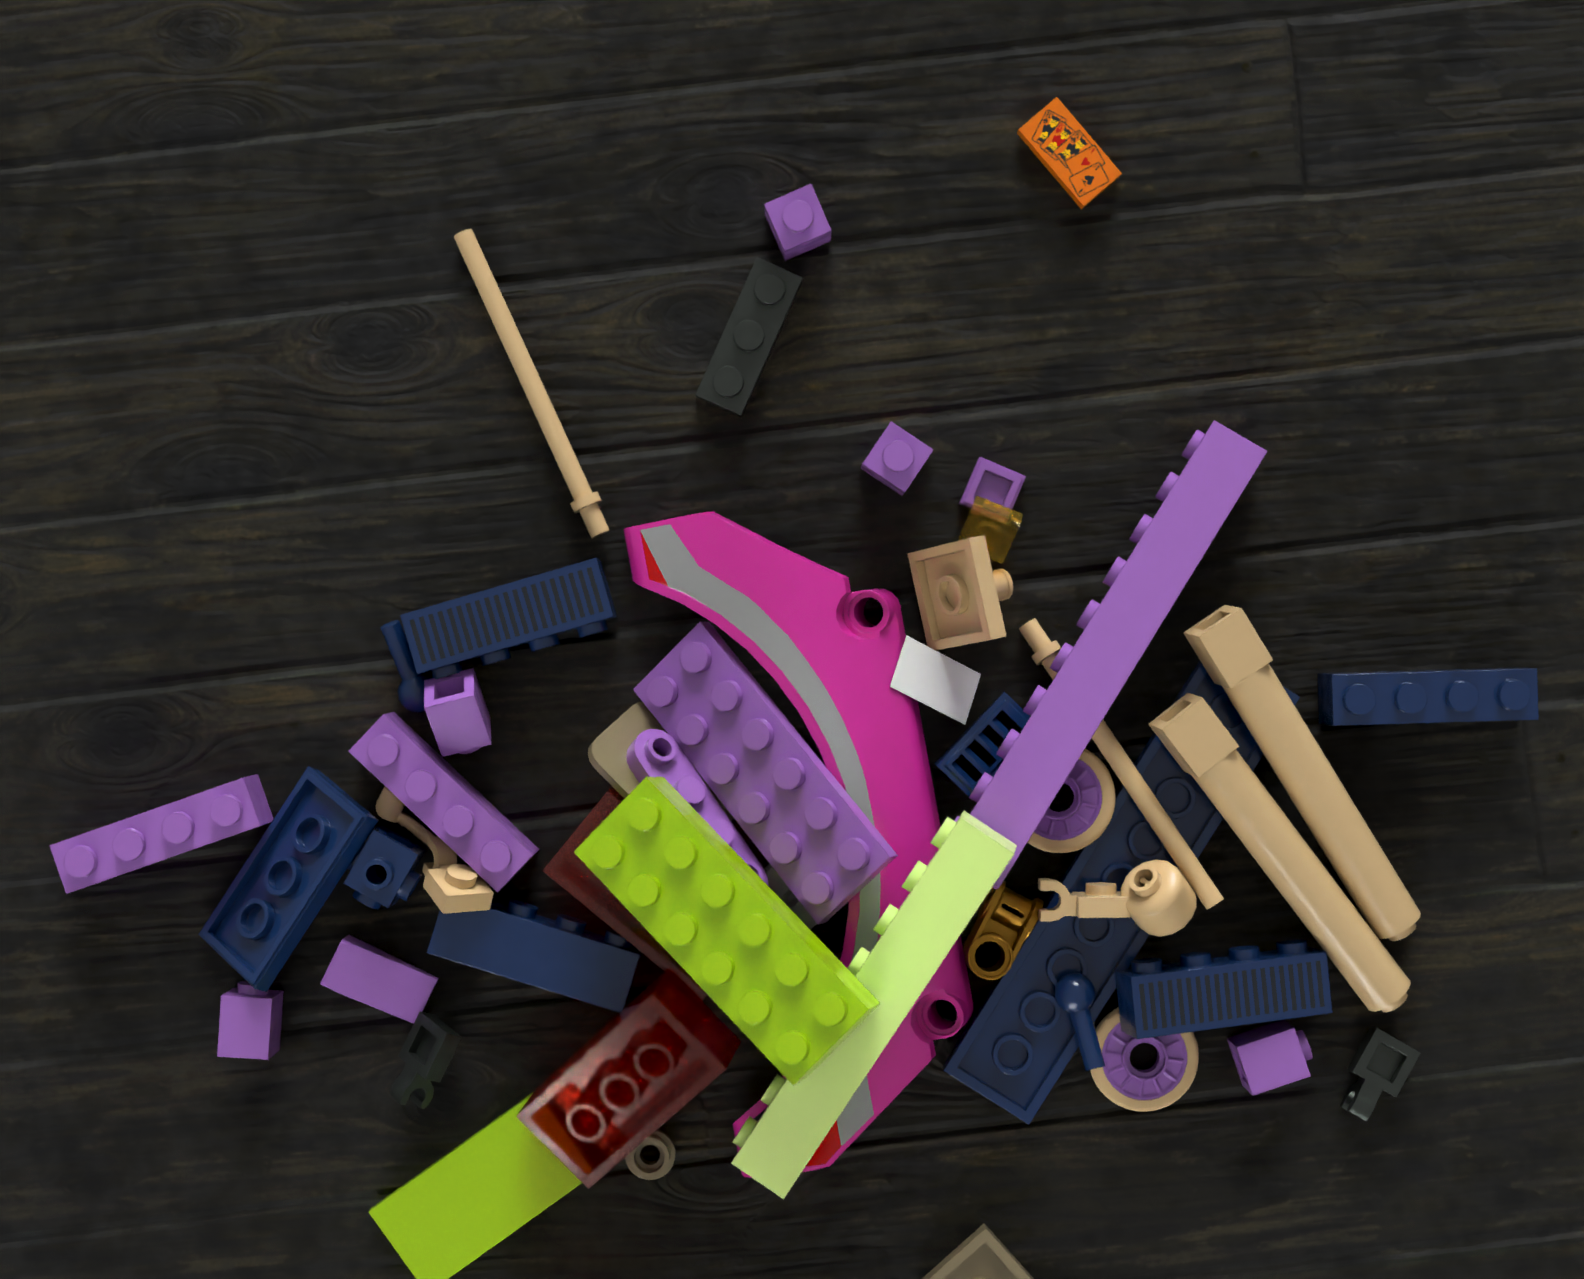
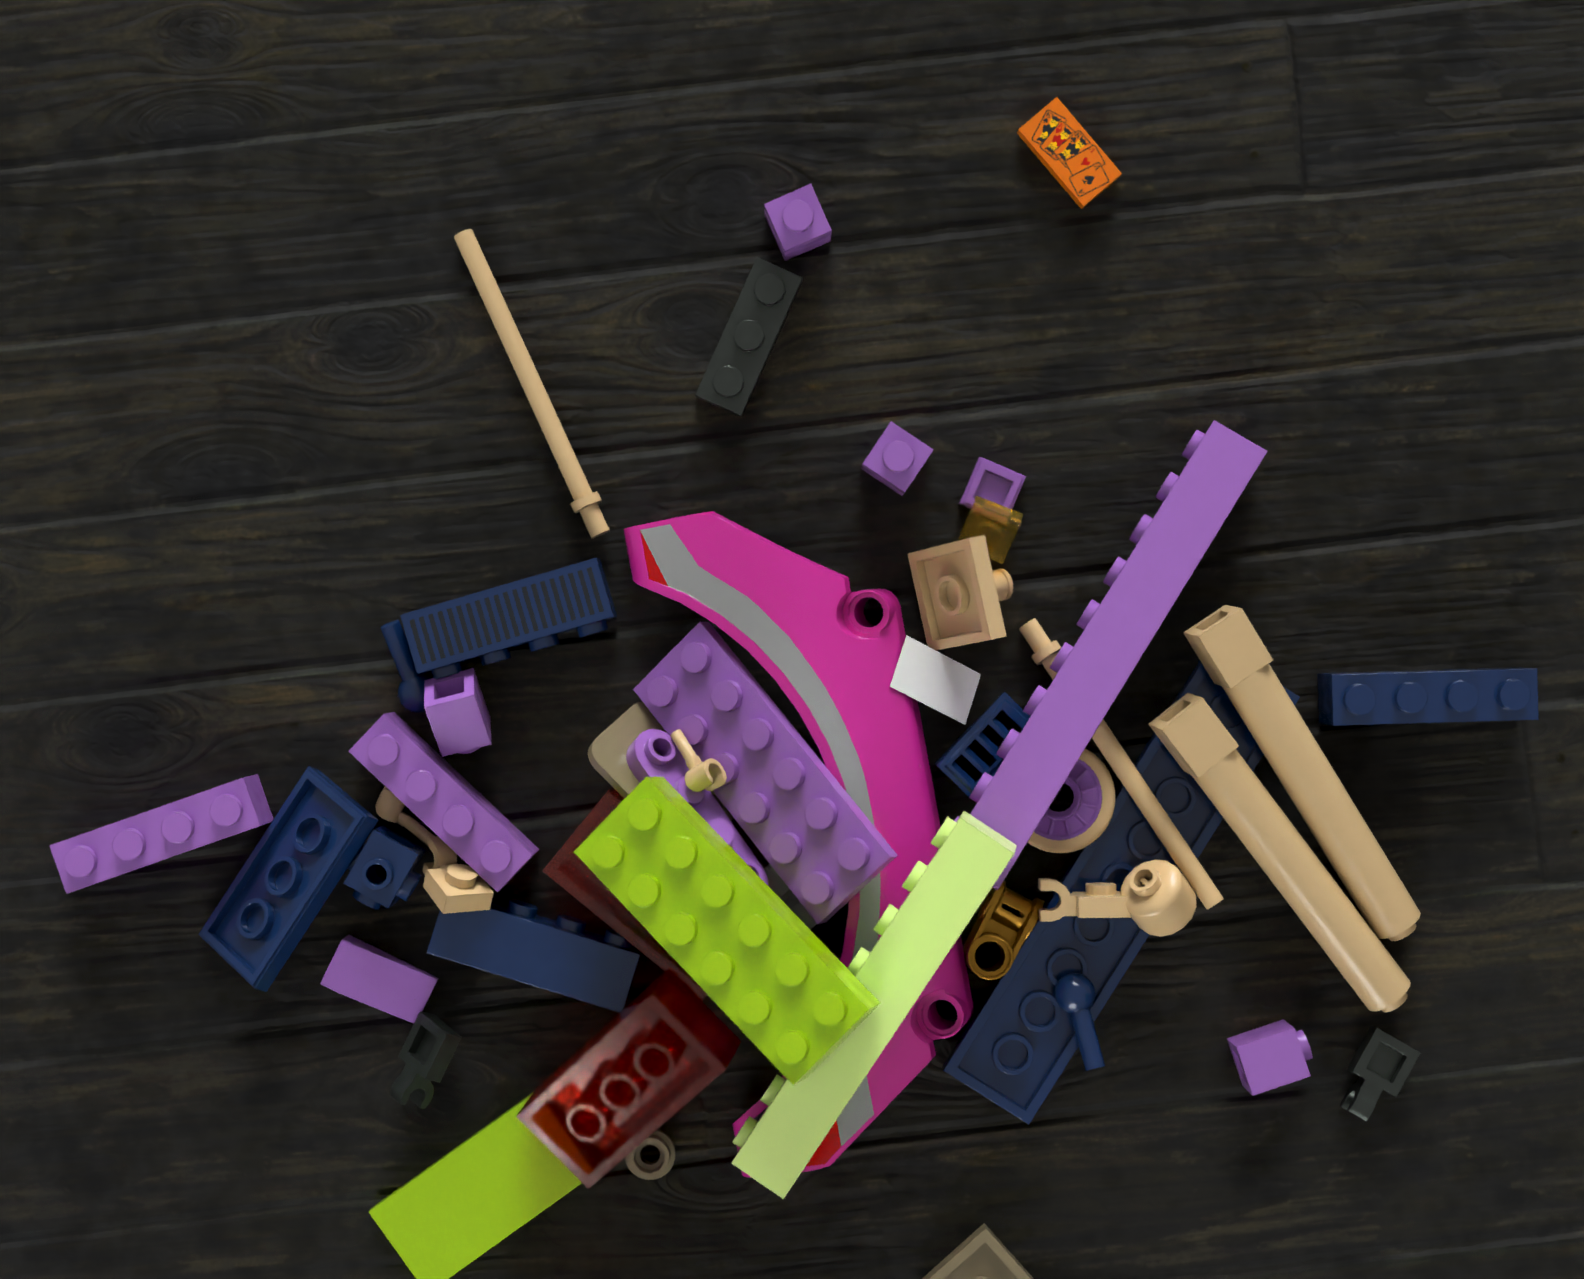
medium lavender brick [217,981,283,1060] -> none
medium lavender wheel [1090,1007,1199,1112] -> none
dark blue brick [1115,939,1333,1039] -> none
none -> tan hand [670,729,727,792]

